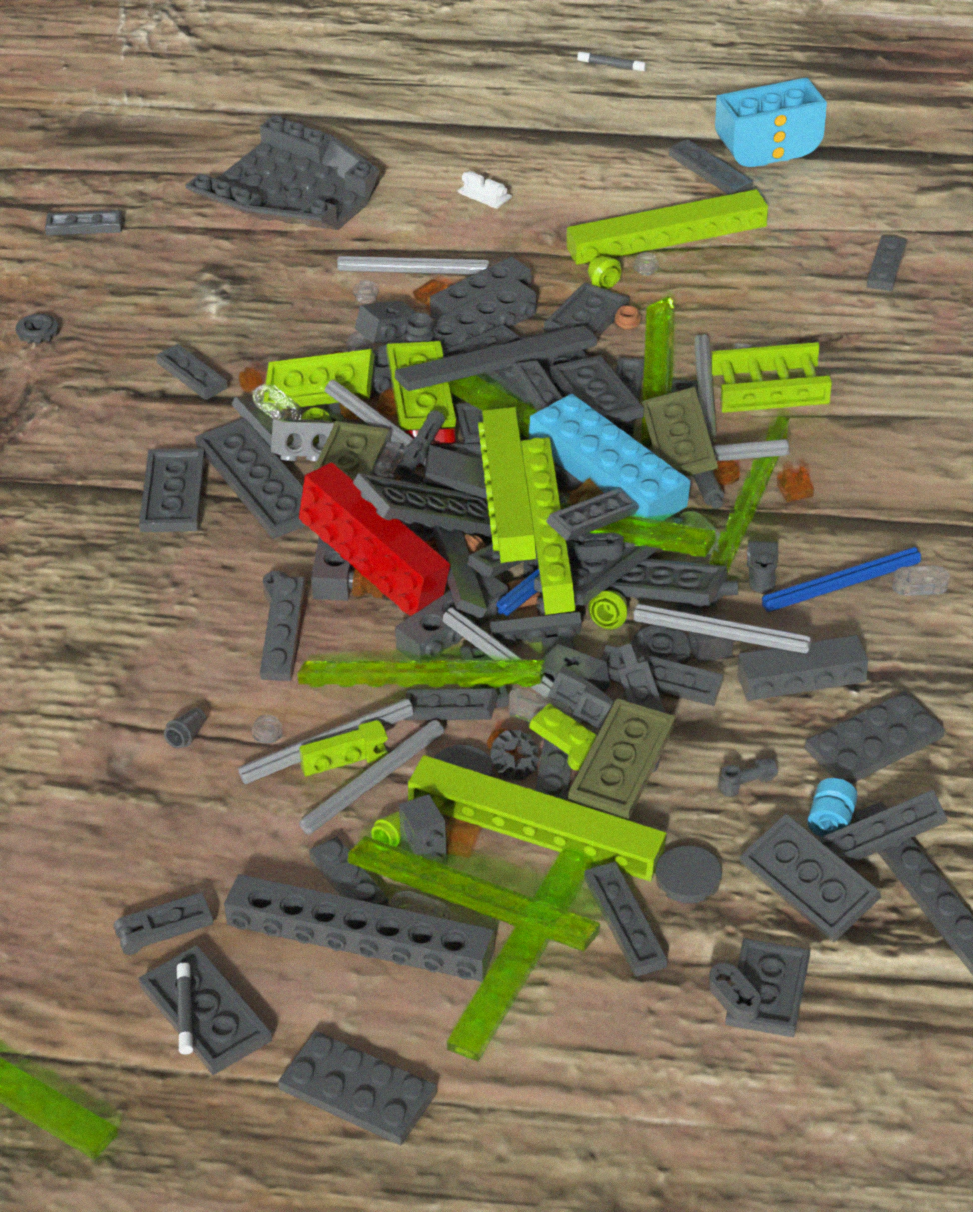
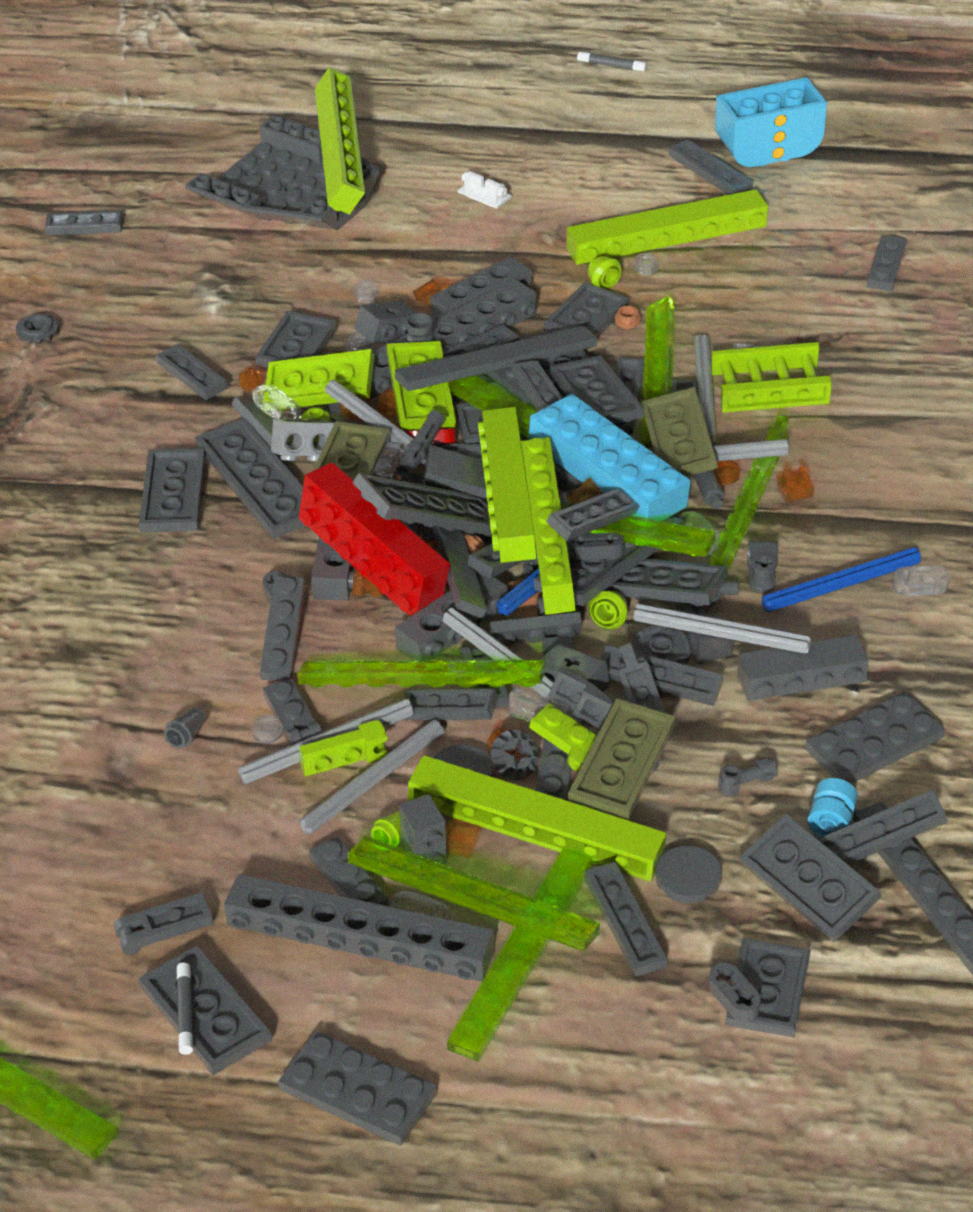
light grey axle [337,256,489,275] -> none
none -> dark grey plate [256,311,336,367]
none -> dark grey plate [263,679,322,746]
none -> lime brick [315,67,365,215]

